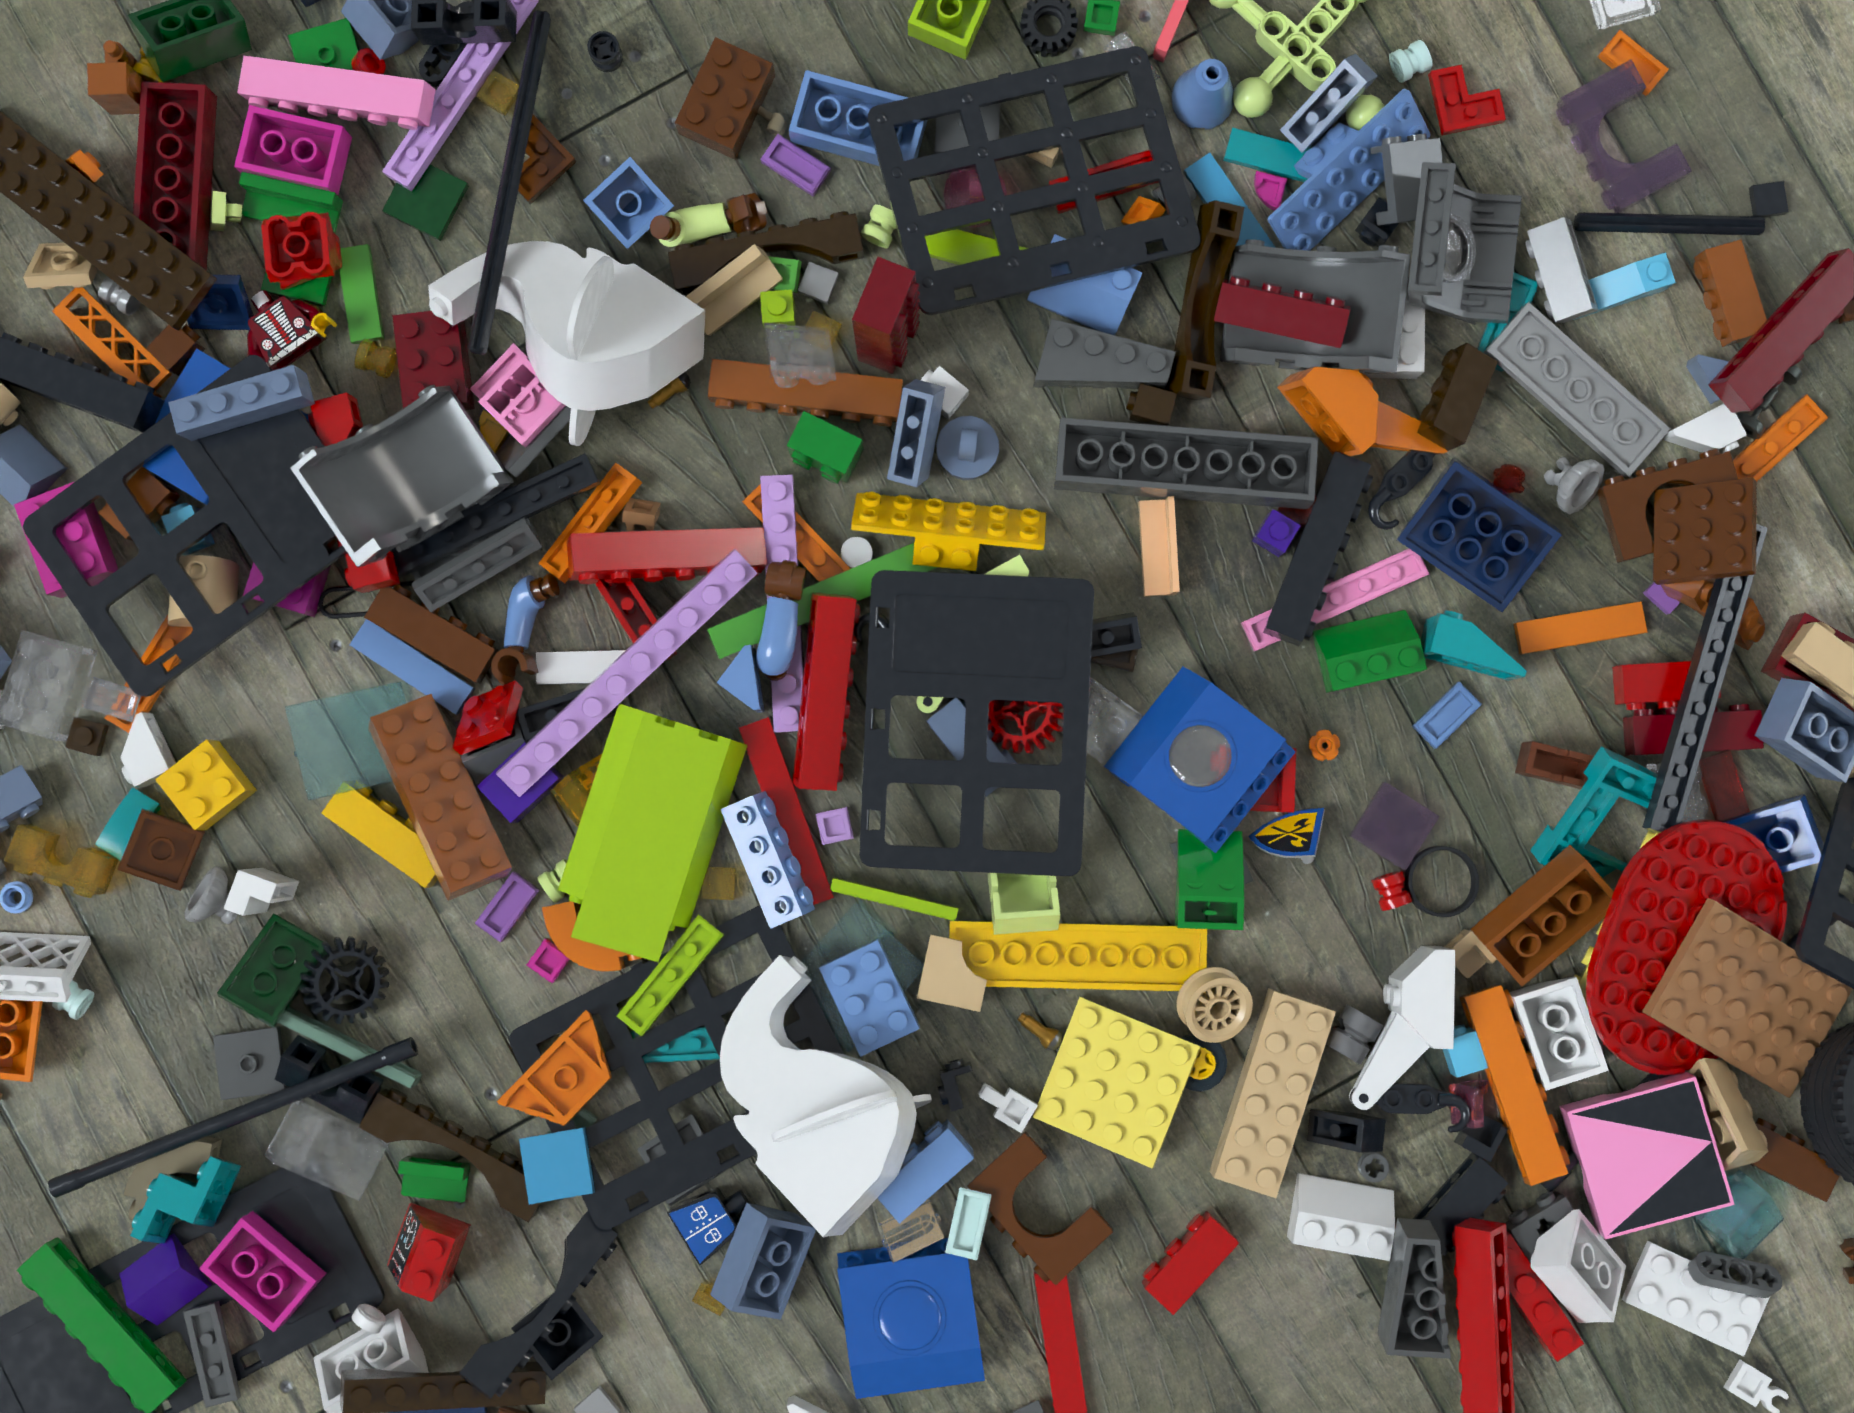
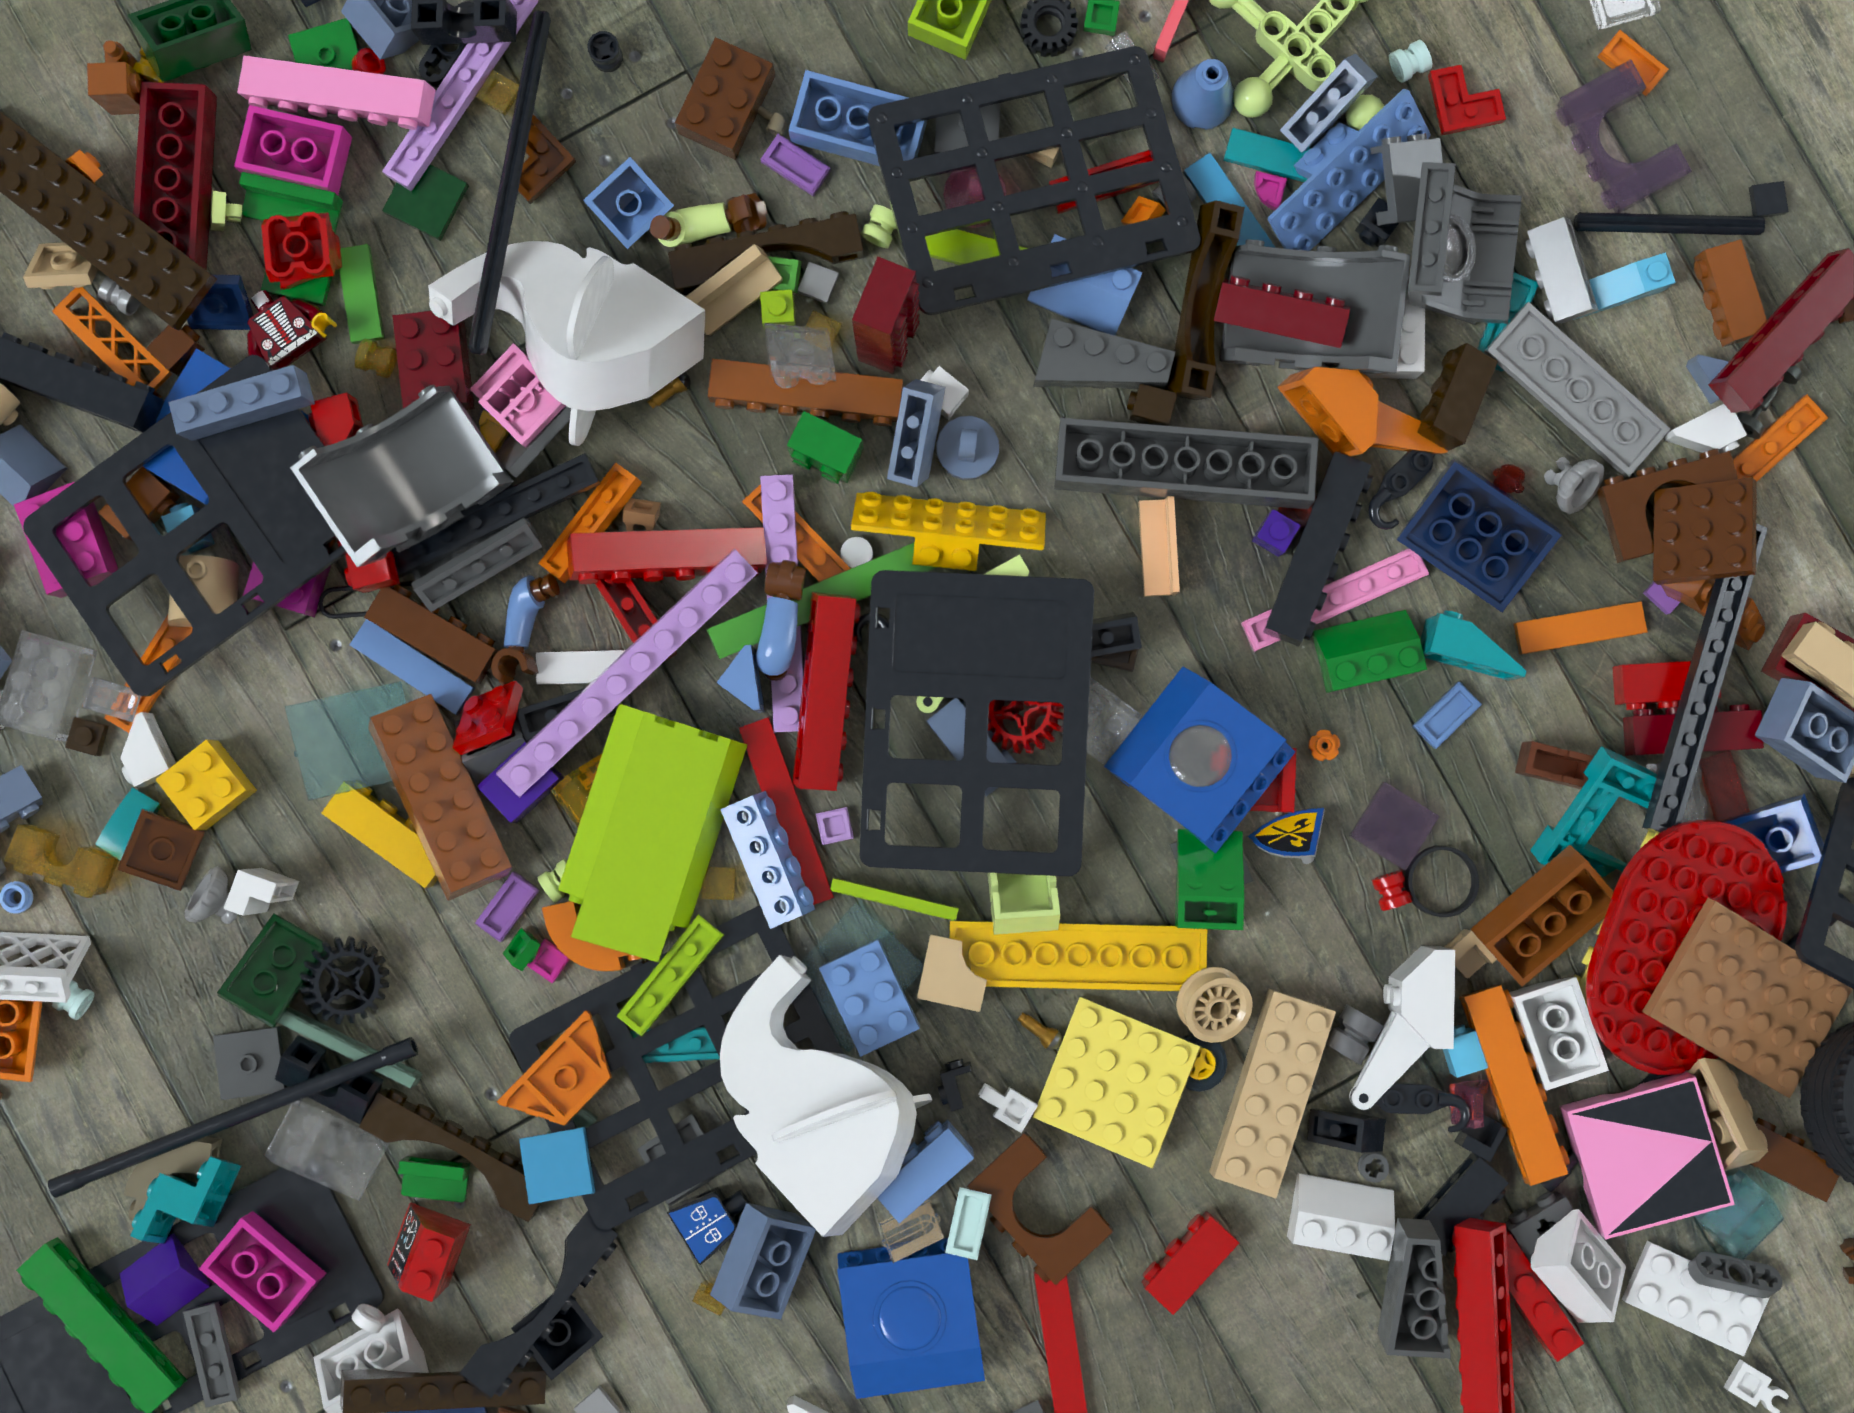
none -> green plate [503,928,541,971]

